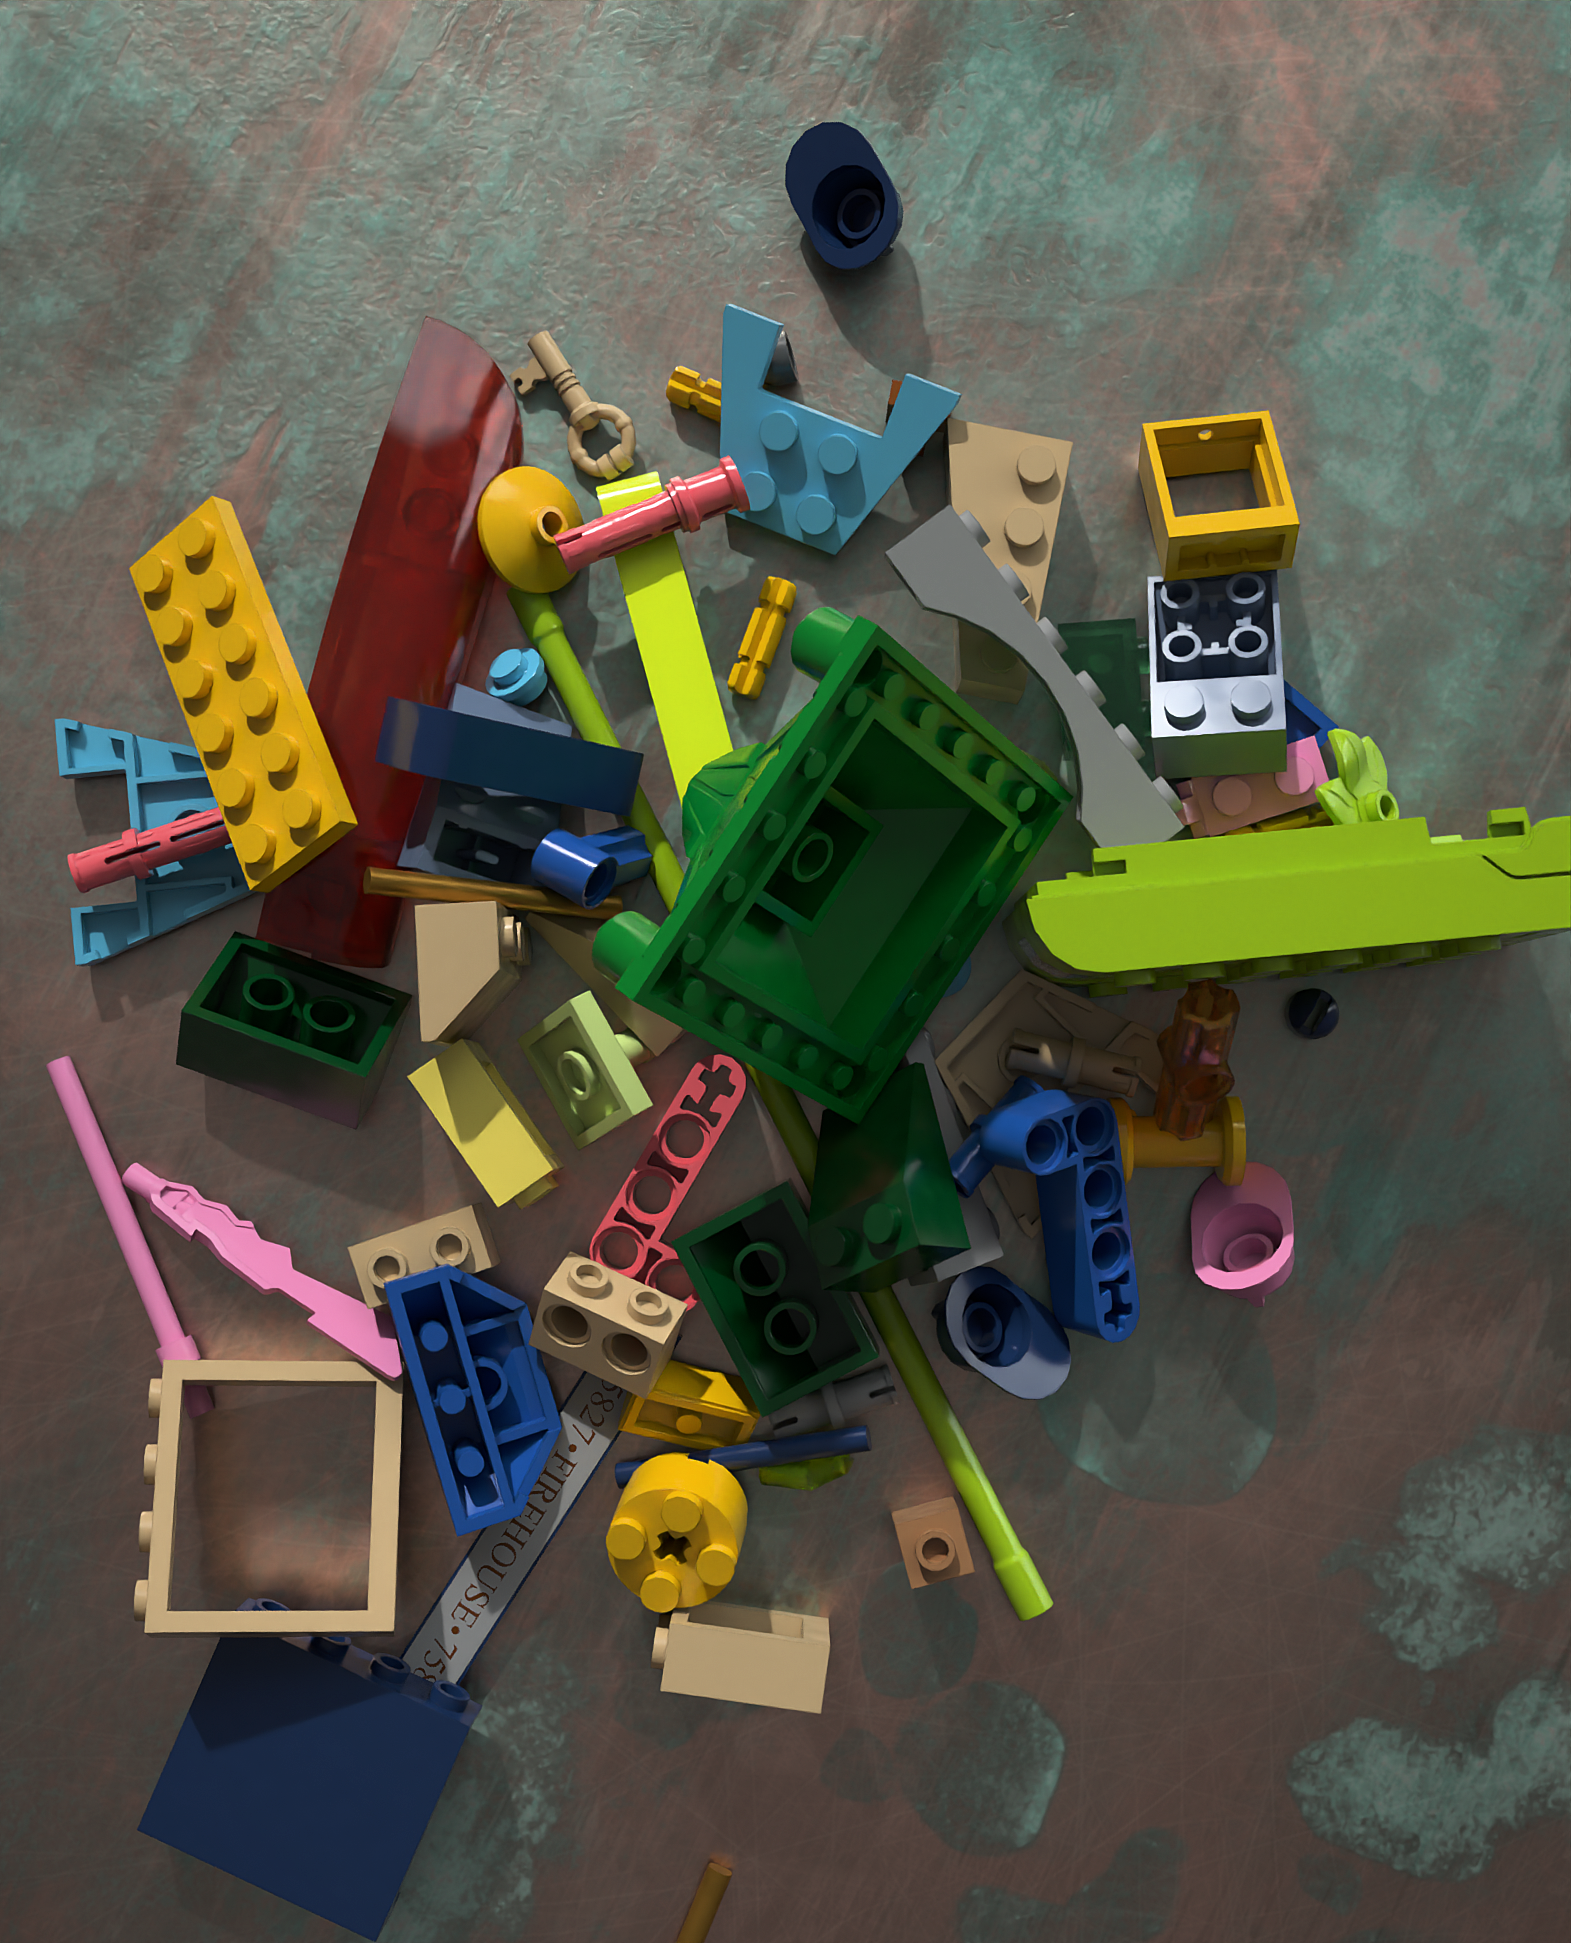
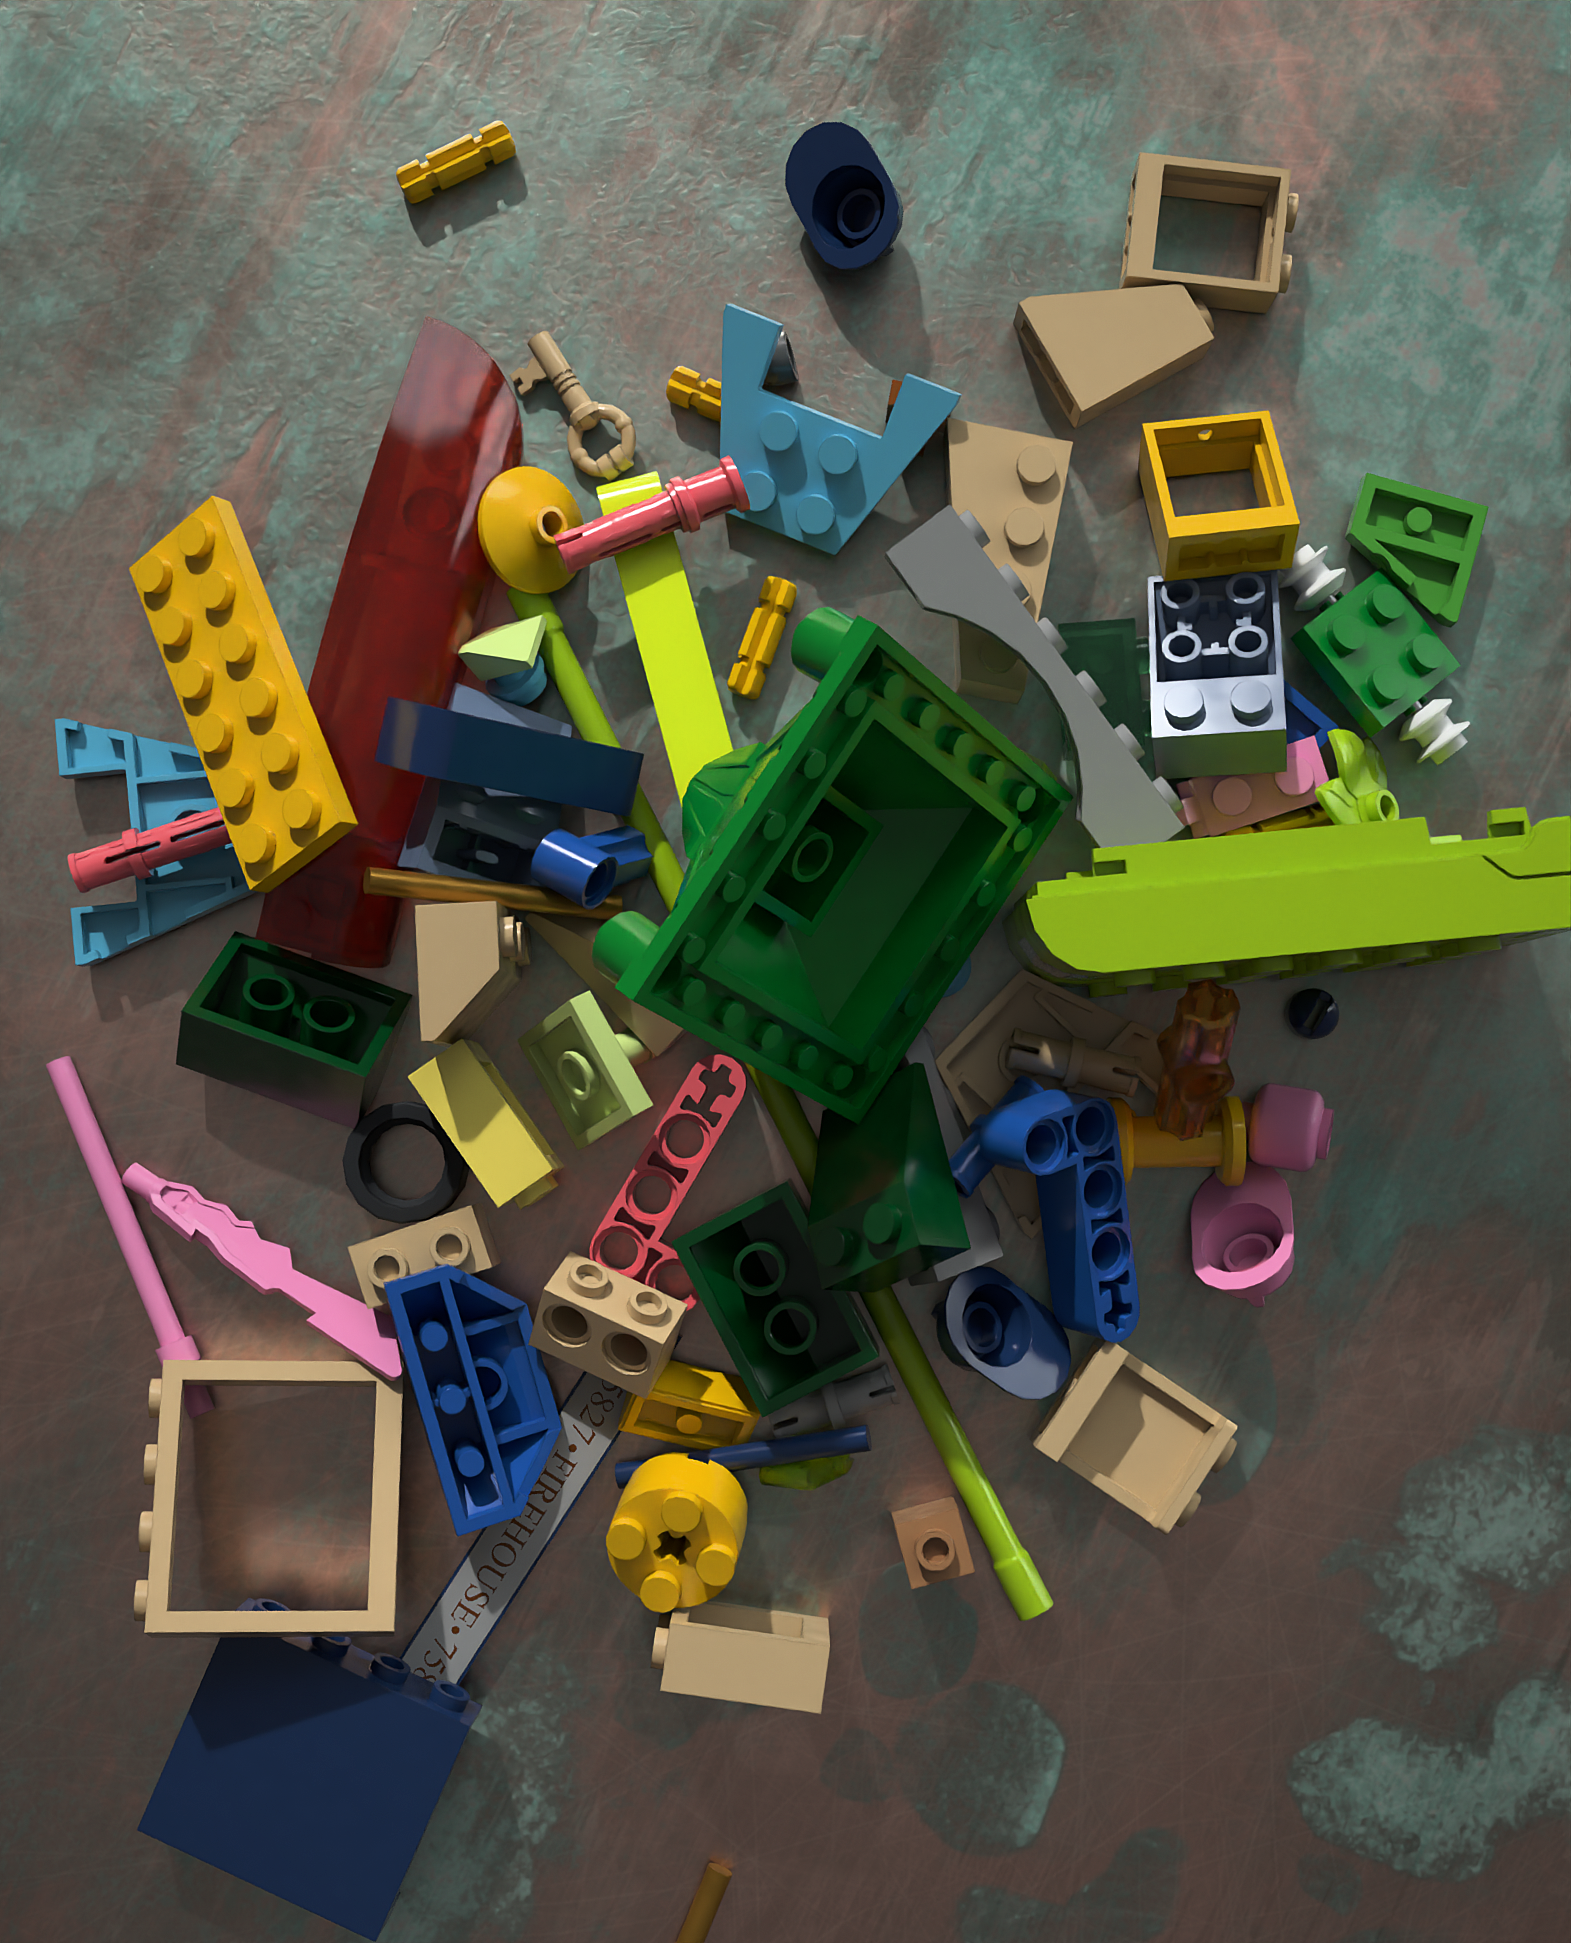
none -> black tyre [342,1101,470,1224]
none -> yellow axle [396,121,516,203]
none -> yellowish green slope [458,615,547,681]
none -> tan slope [1013,284,1214,429]
none -> tan panel [1029,1338,1238,1535]
none -> tan window [1119,152,1299,314]
none -> bright pink head [1242,1083,1334,1172]
none -> green plate [1278,544,1470,765]
none -> bright green wing [1345,473,1489,628]

